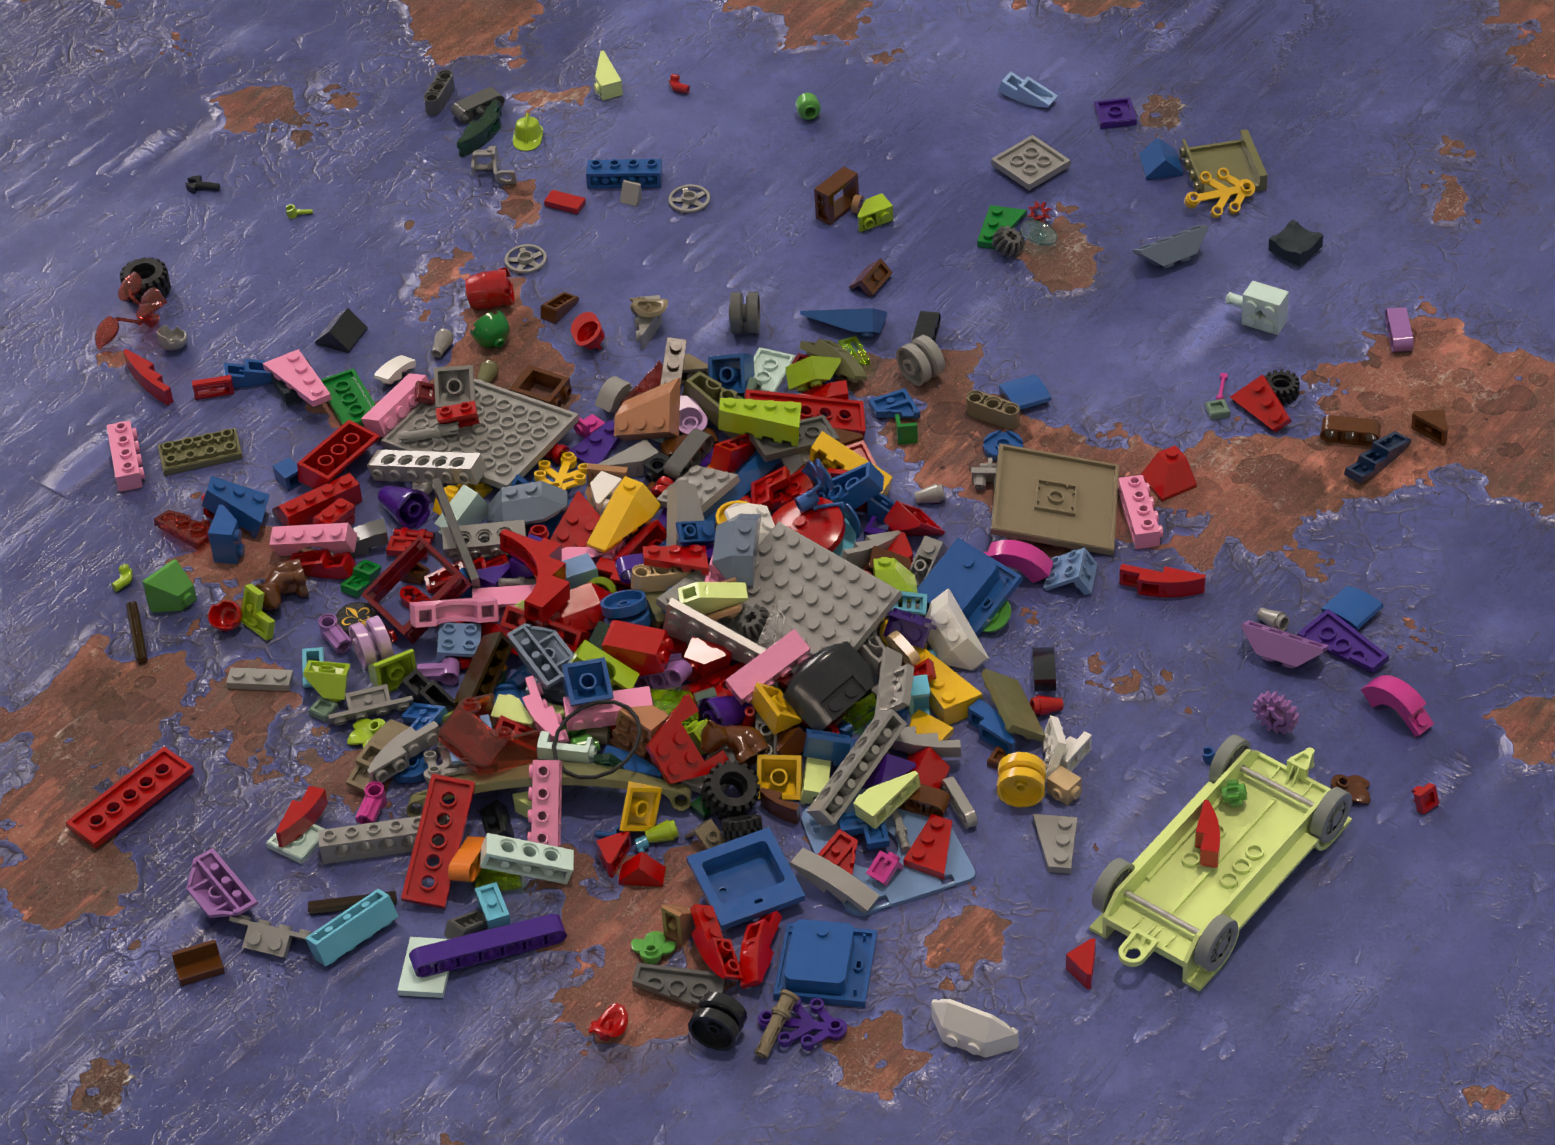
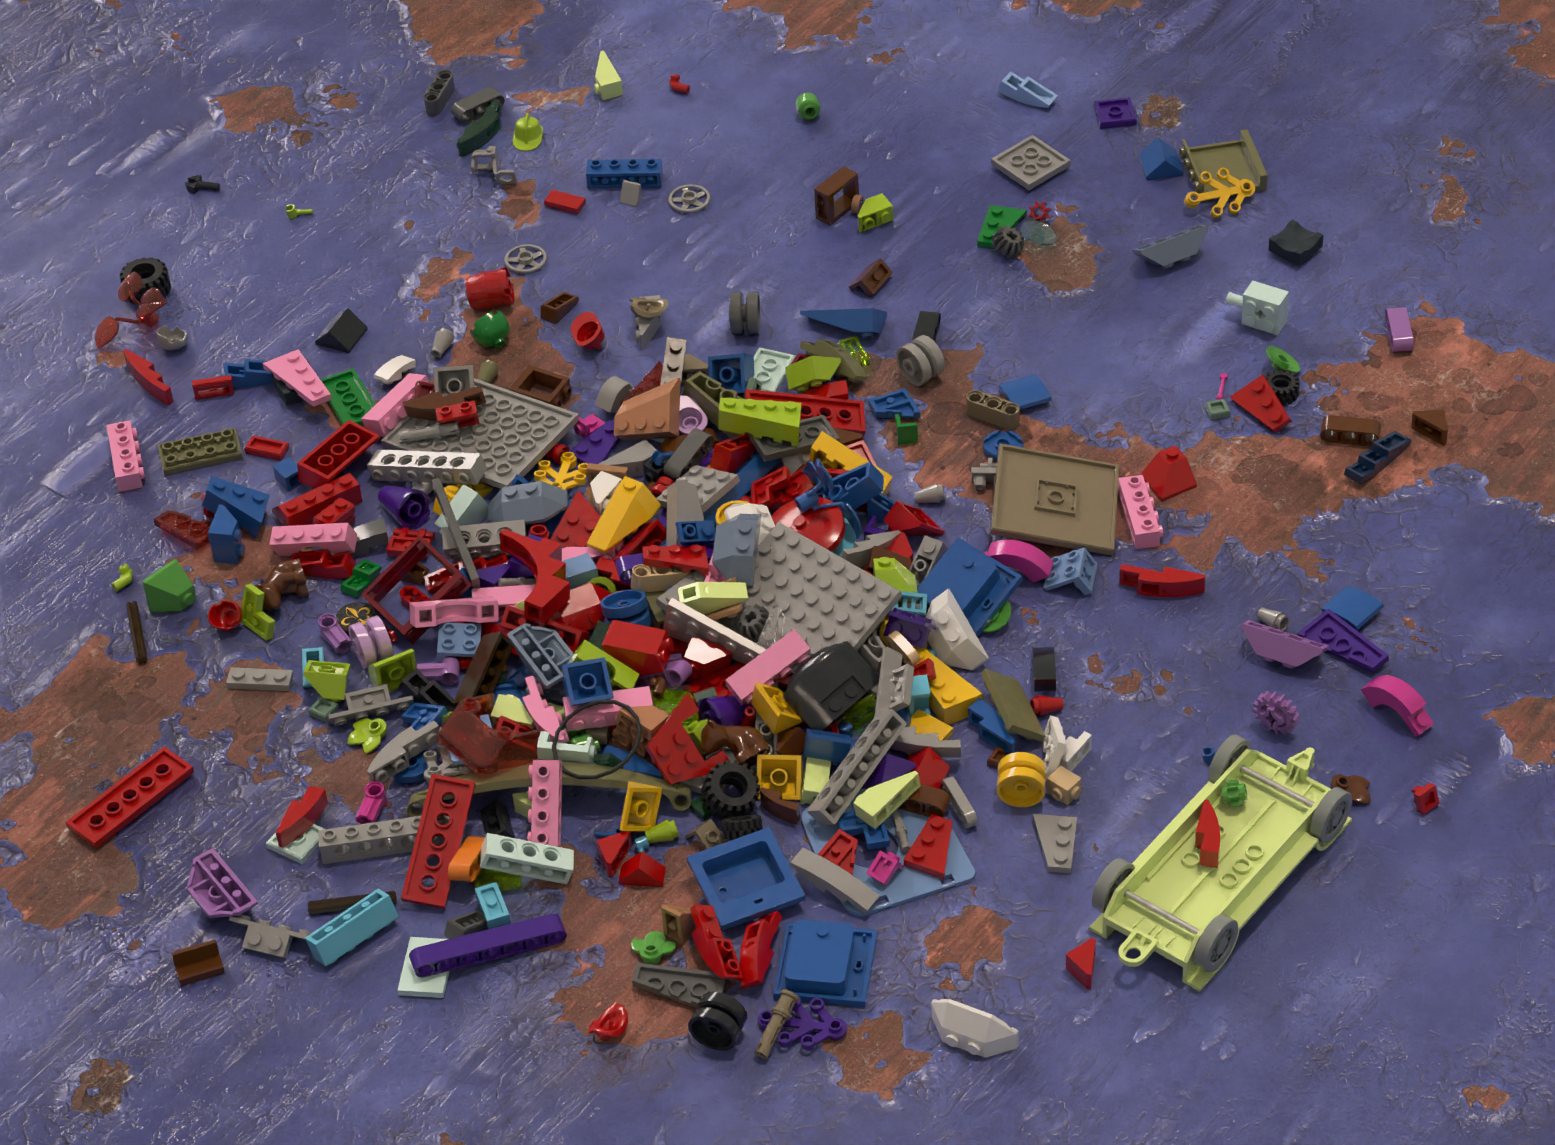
dark tan slope [346,719,409,794] -> none
none -> red tile [244,435,290,461]
none -> reddish brown slope [403,386,487,420]
none -> blue hand [650,451,674,466]
none -> reddish brown arm [650,676,666,699]
none -> bright green dish [1265,346,1300,374]

